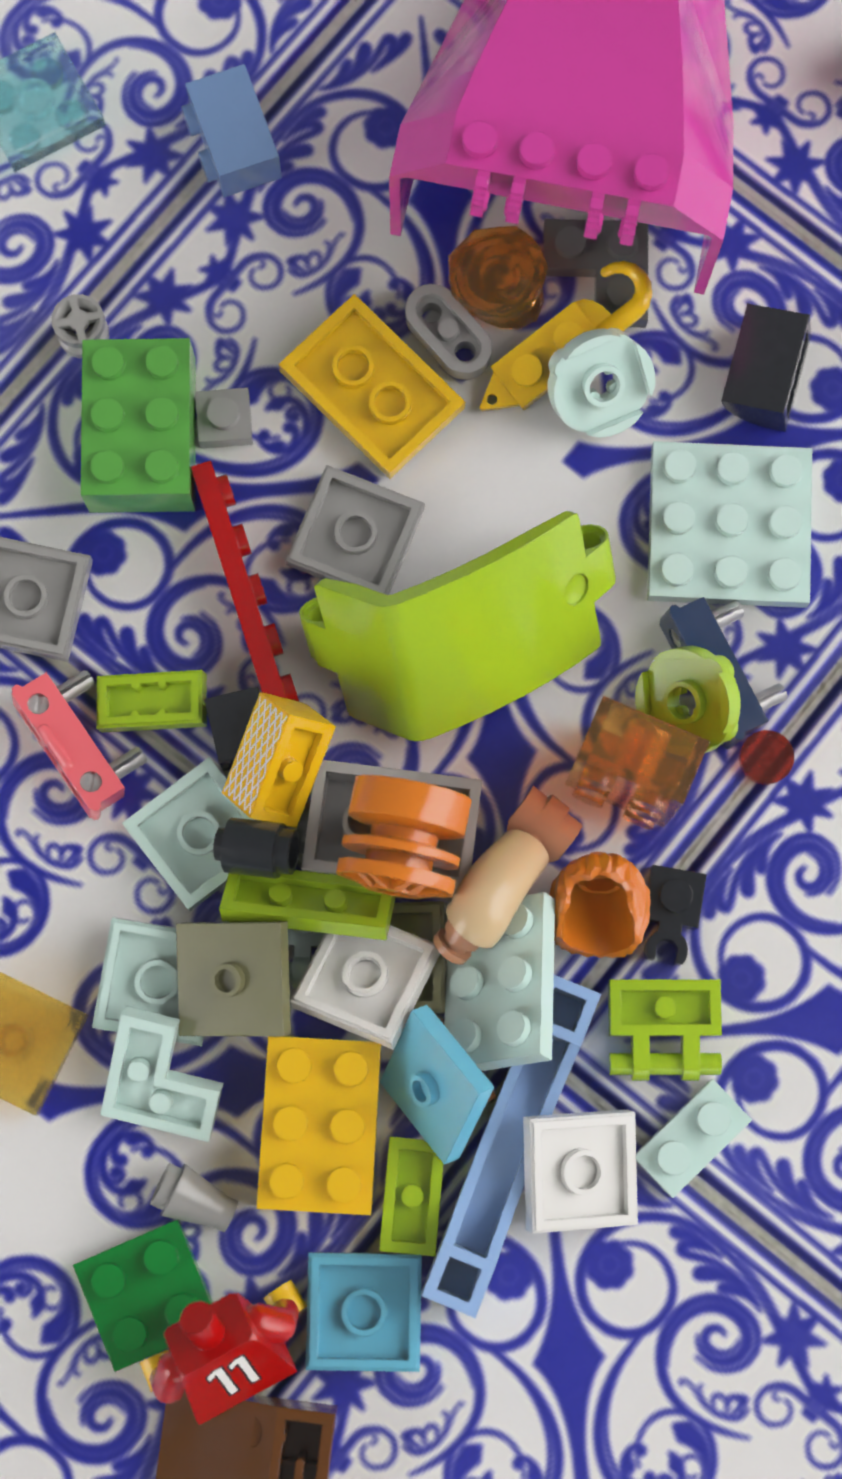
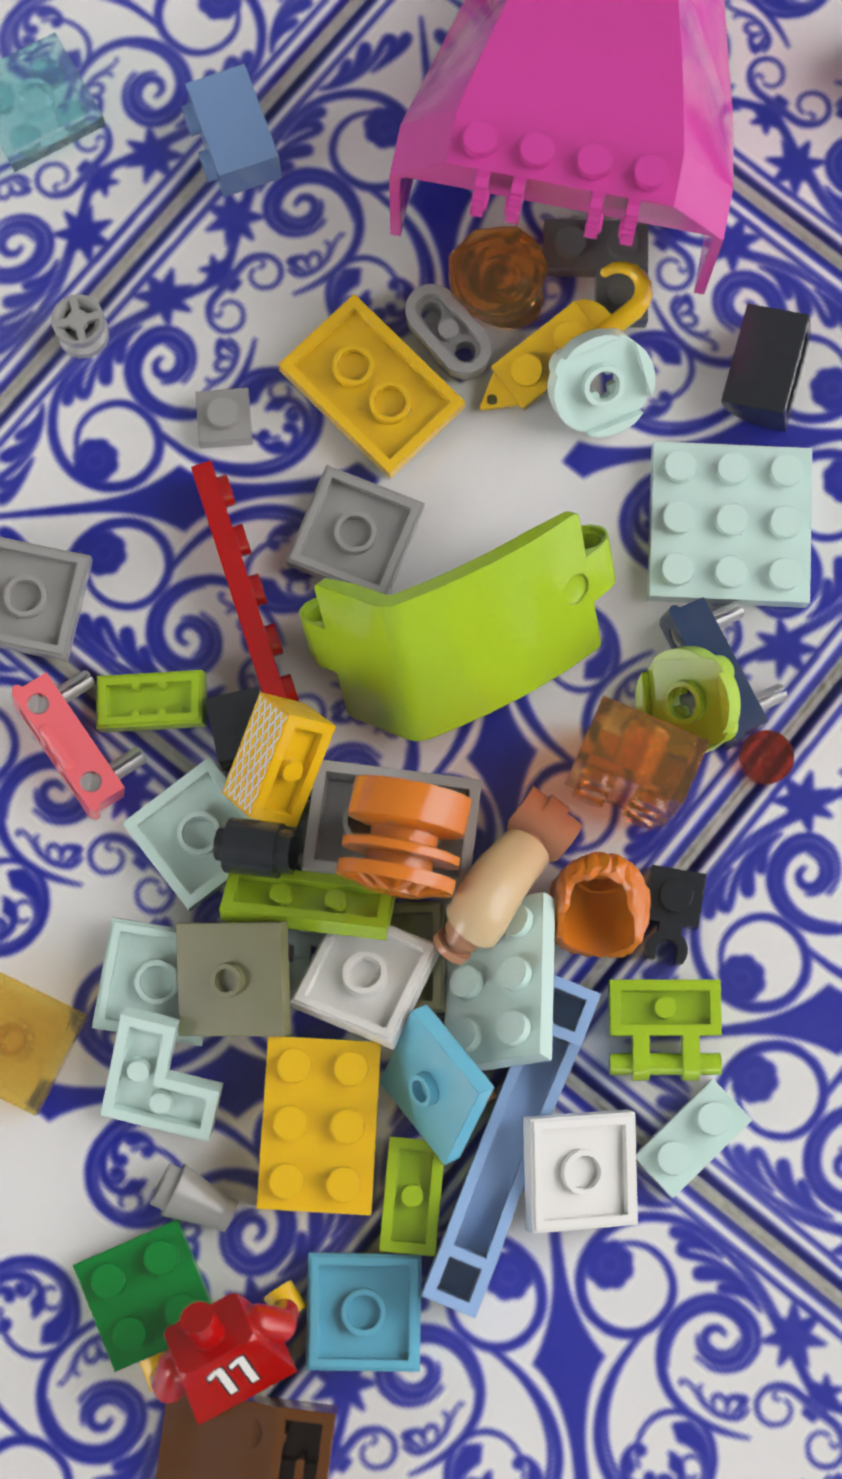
bright green brick [81,338,196,513] -> none

